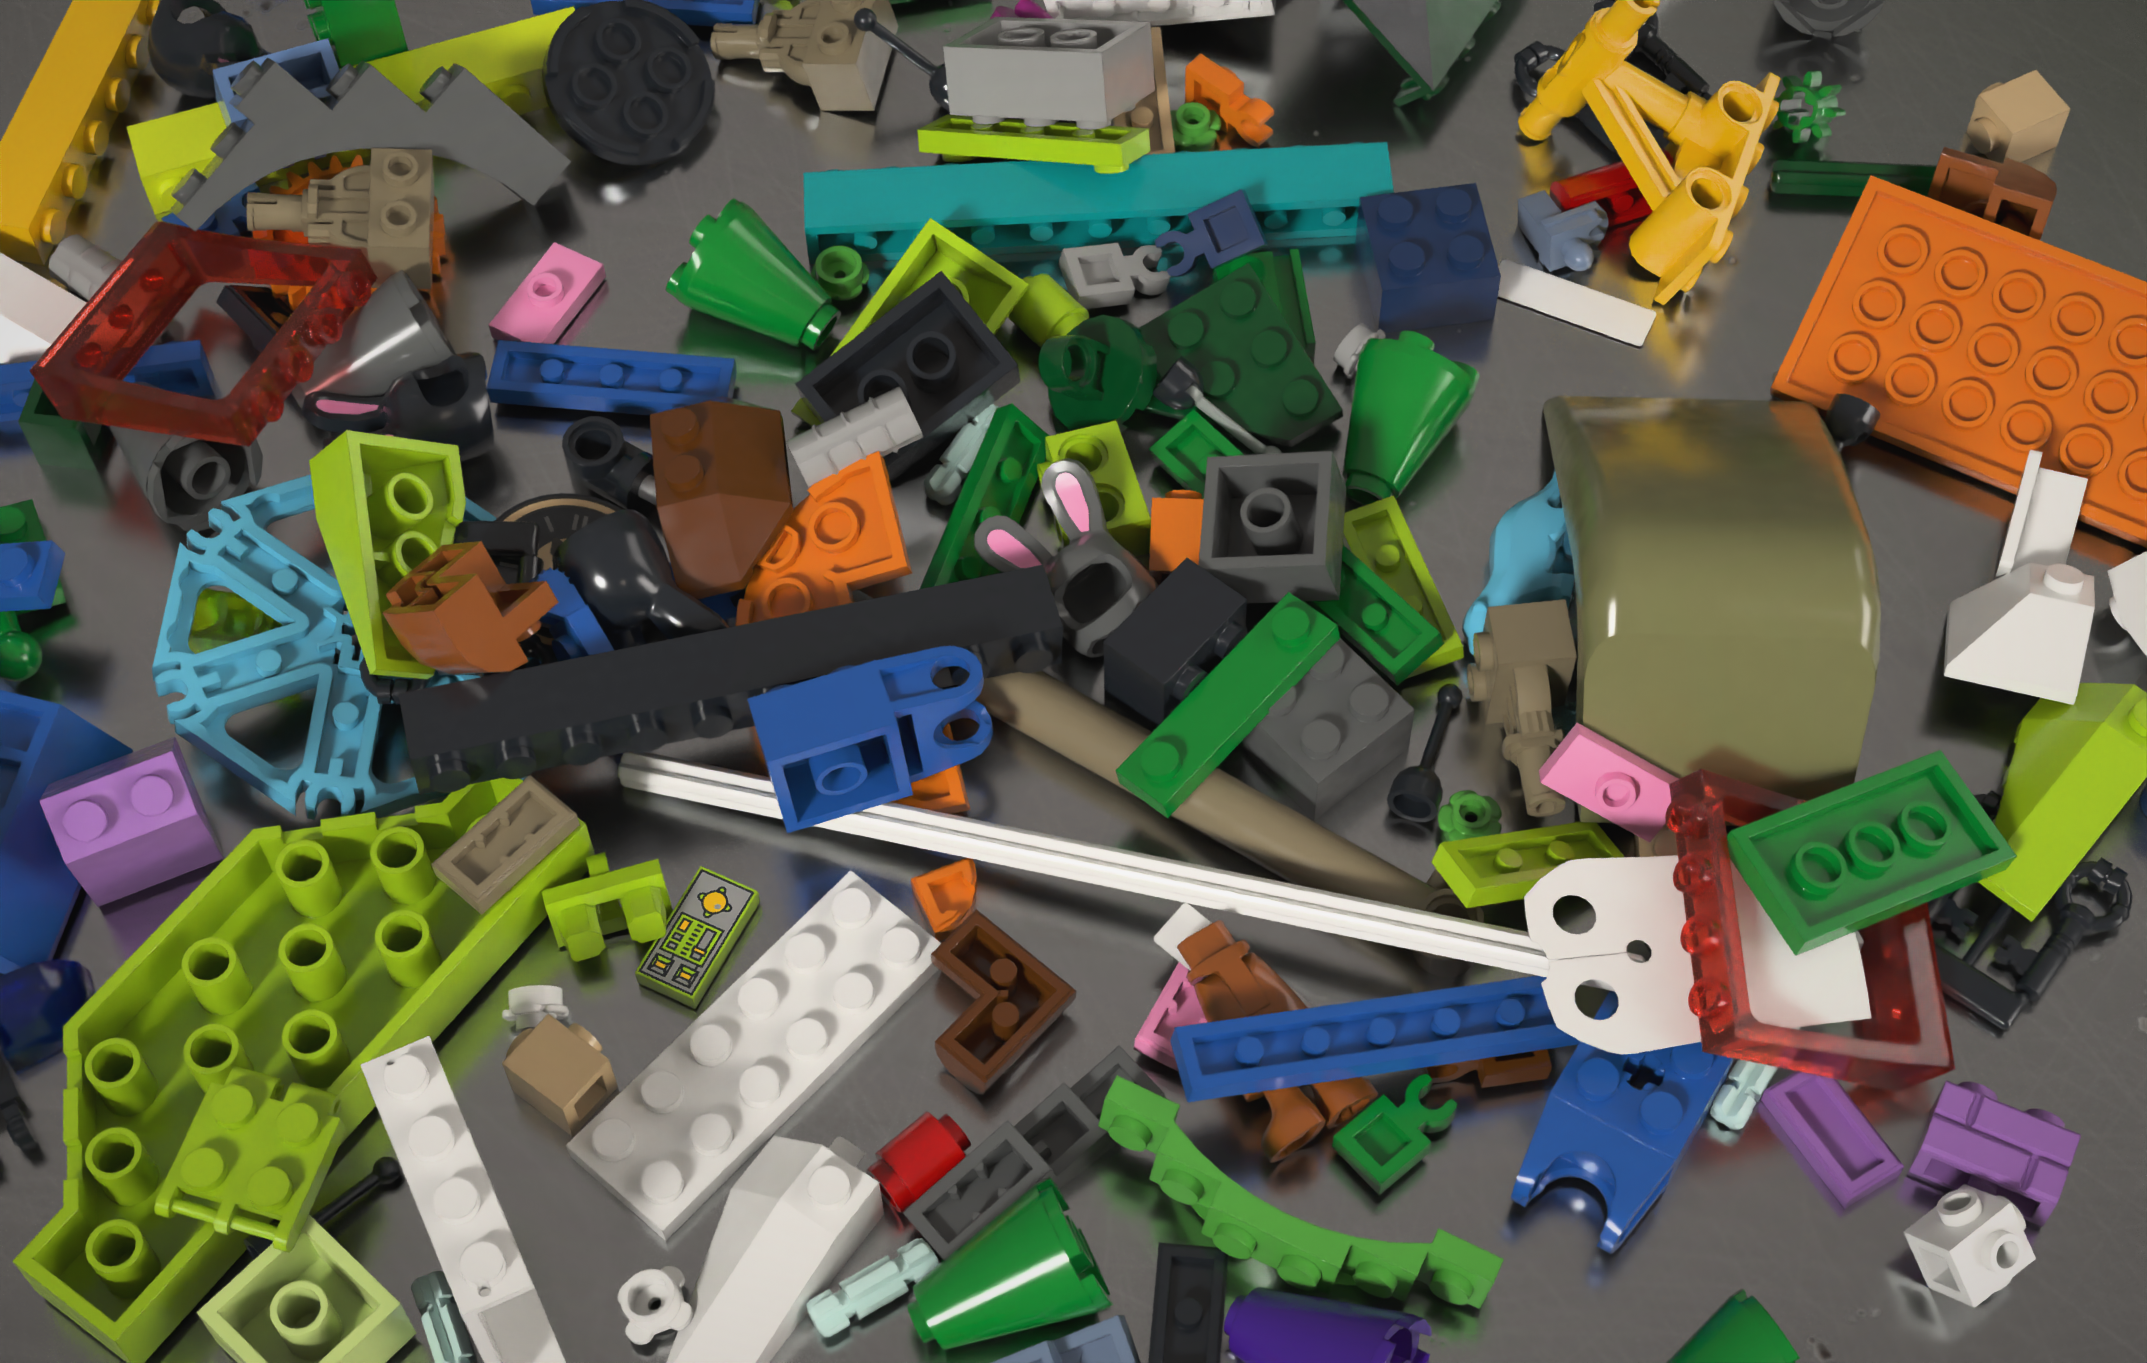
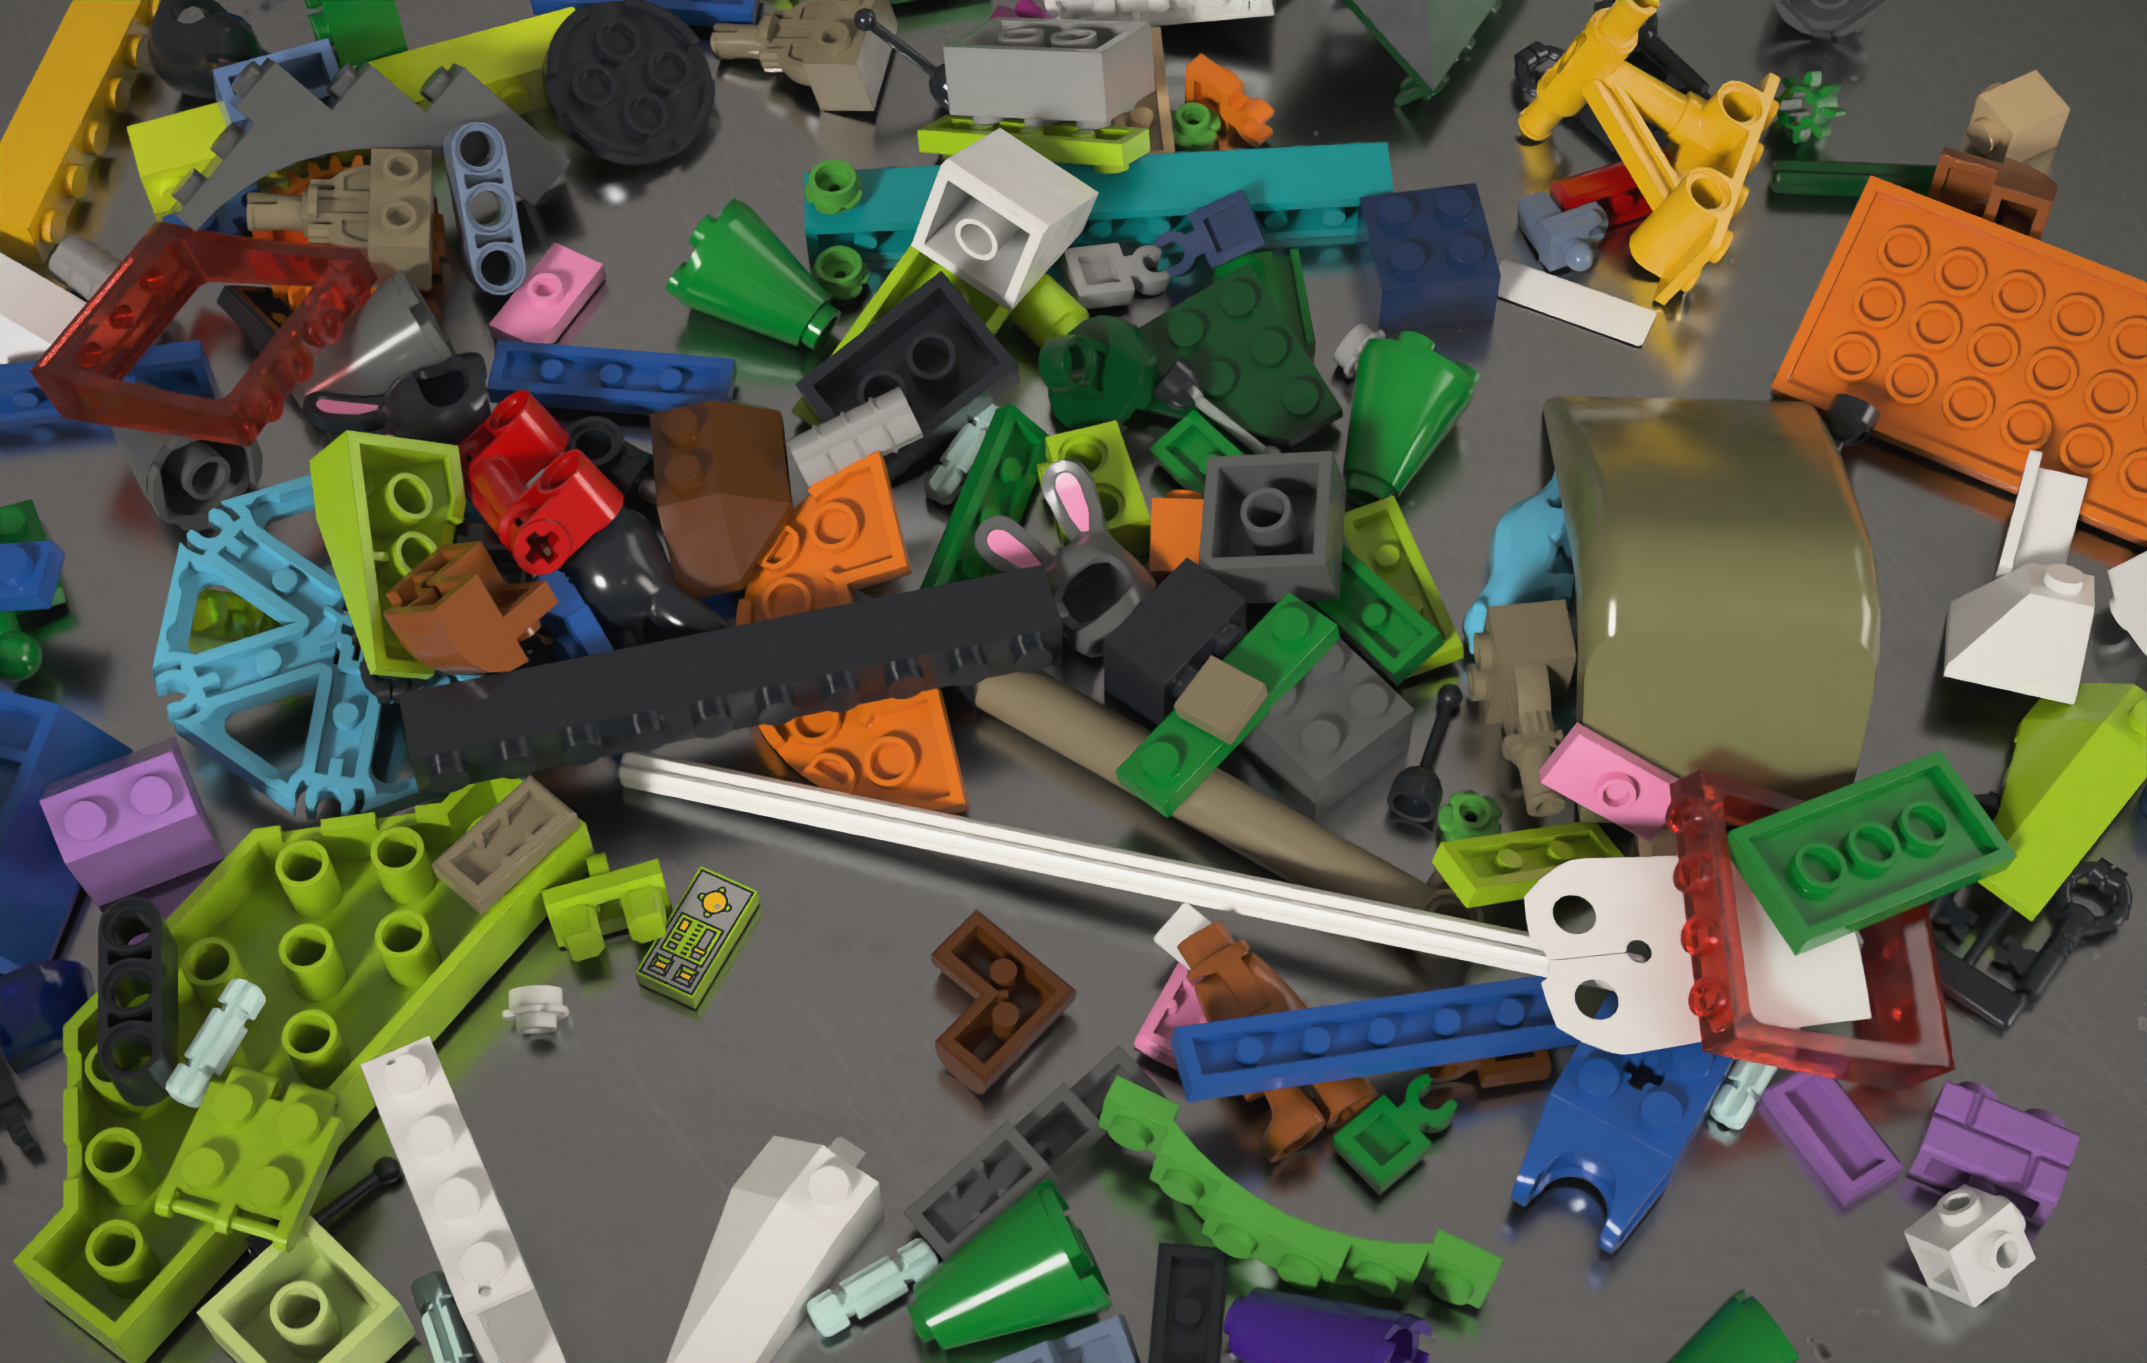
dark green panel [18,375,111,471] -> none
tan brick [502,1014,618,1137] -> none
white plate [566,870,941,1241] -> none
white plate [618,1266,694,1345] -> none
blue brick [747,646,993,834] -> none
red brick [866,1111,971,1213] -> none
orange tile [911,858,977,942] -> none
none -> black beam [98,896,179,1107]
none -> light aqua axle [165,978,266,1108]
none -> sand blue beam [443,121,526,295]
none -> red piece [458,390,624,576]
none -> bright green plate [804,159,863,215]
none -> white slope [911,128,1099,312]
none -> dark tan tile [1174,655,1268,745]

